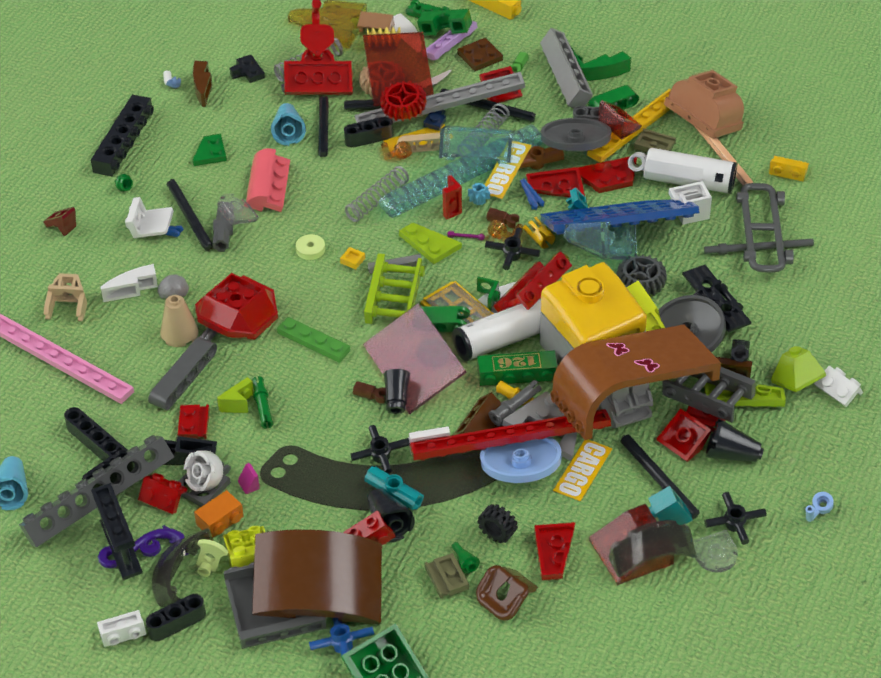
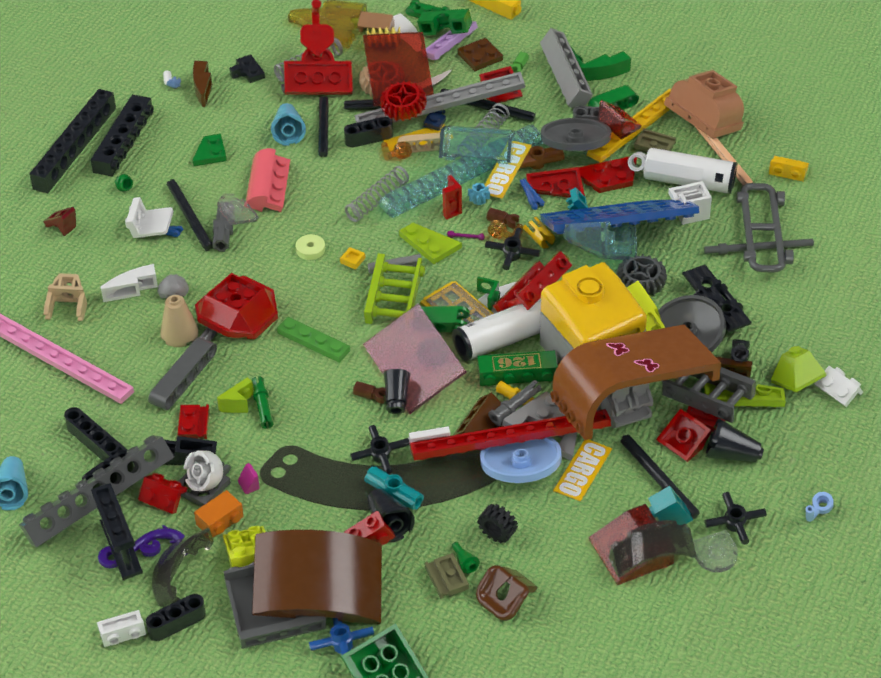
yellowish green piece [196,539,228,577] -> none
red wing [534,522,576,580] -> none
none -> black brick [29,89,116,194]

